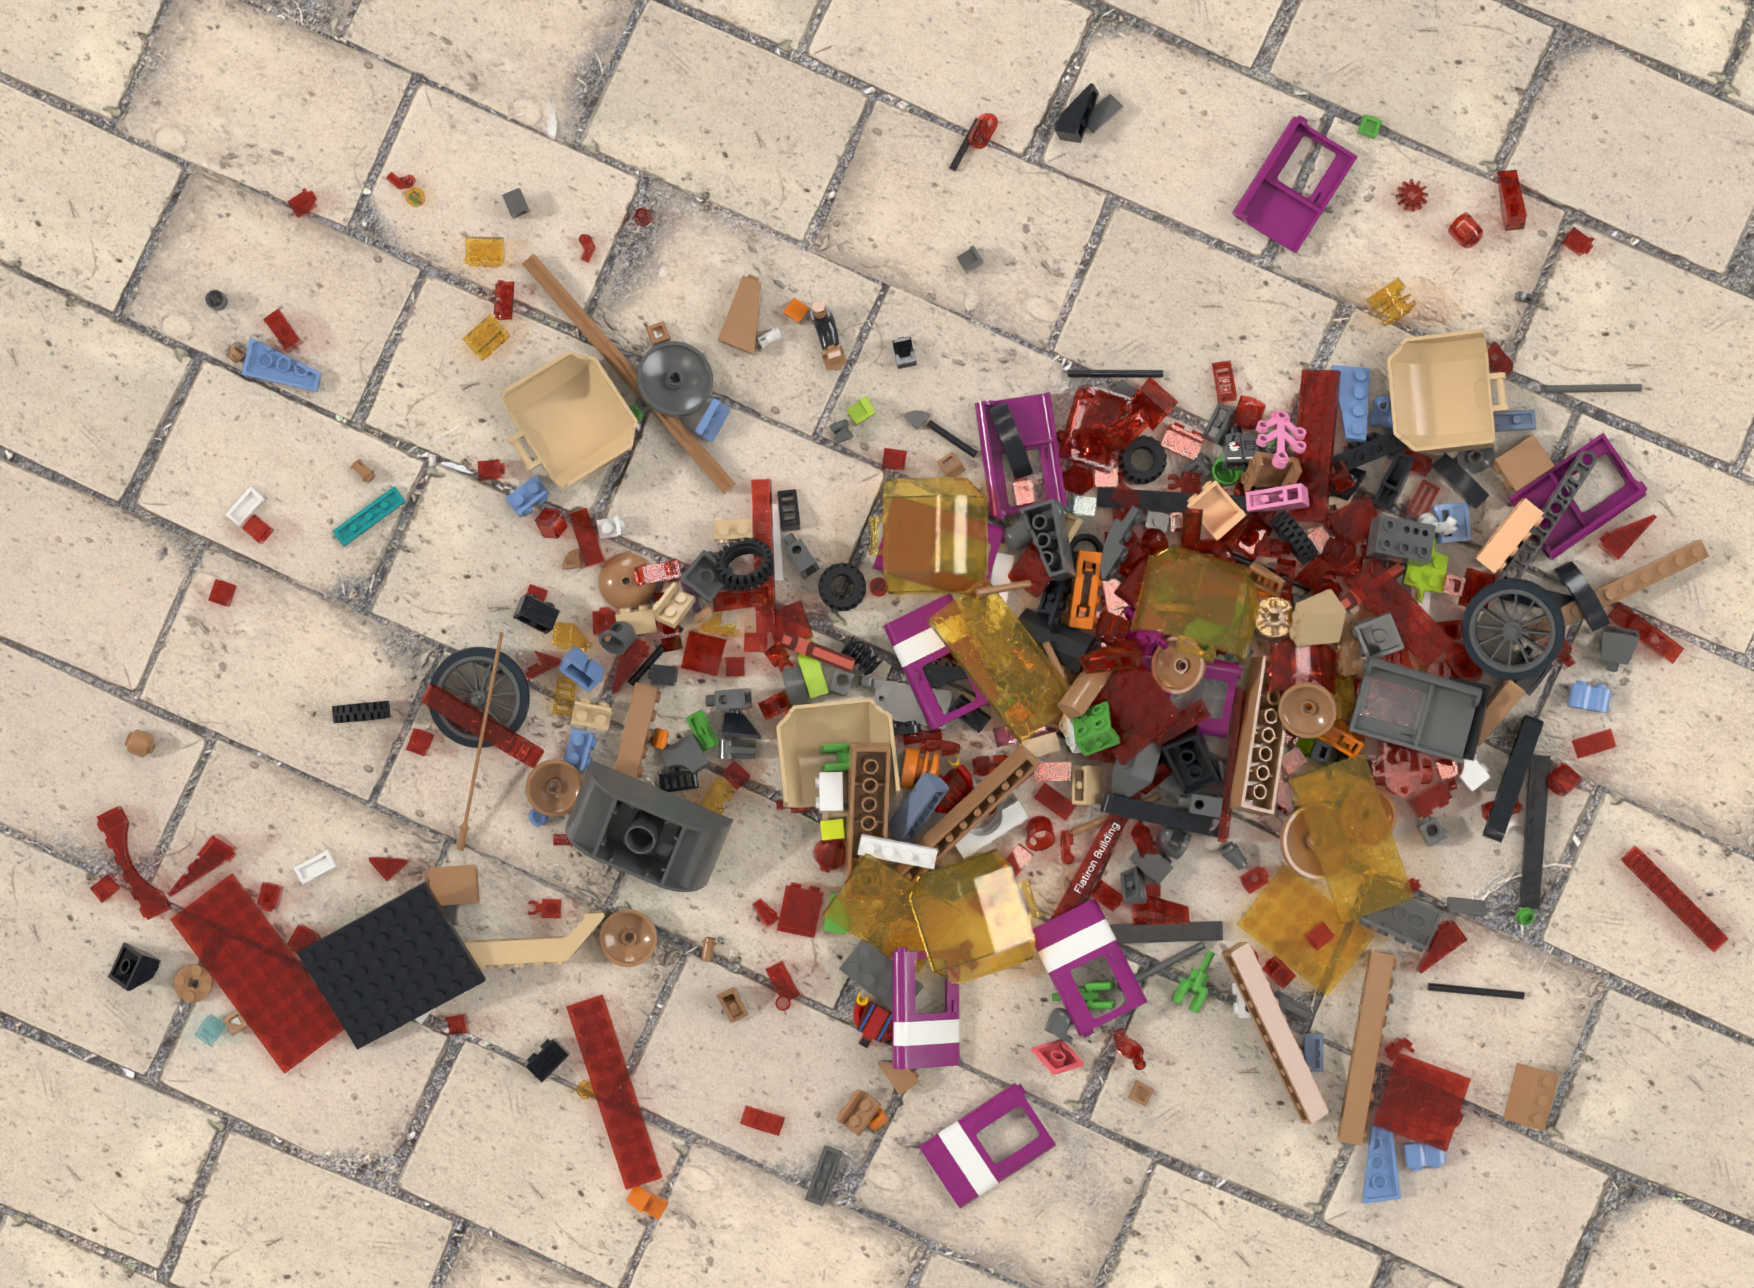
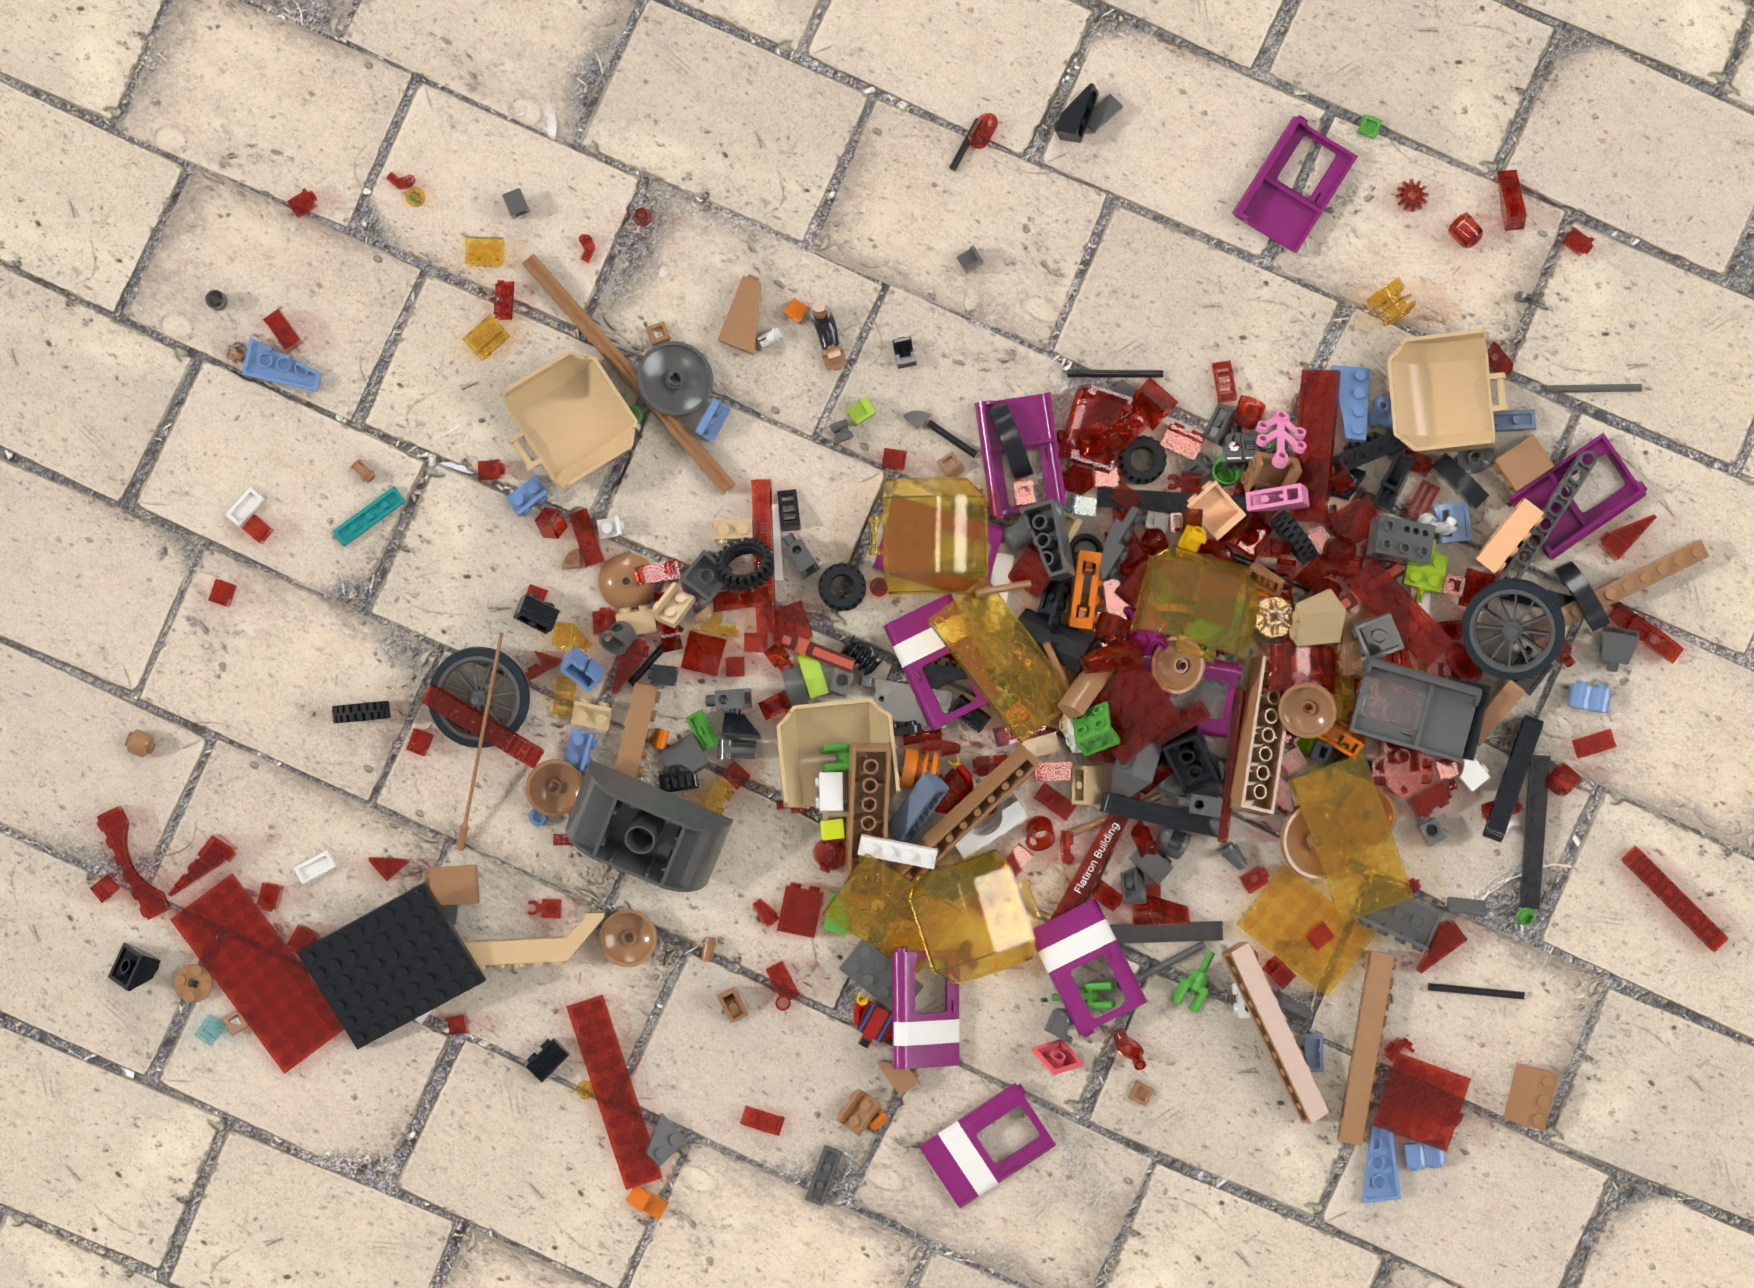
none -> dark grey wing [645,1113,687,1167]
none -> yellow bracket [1178,525,1207,552]

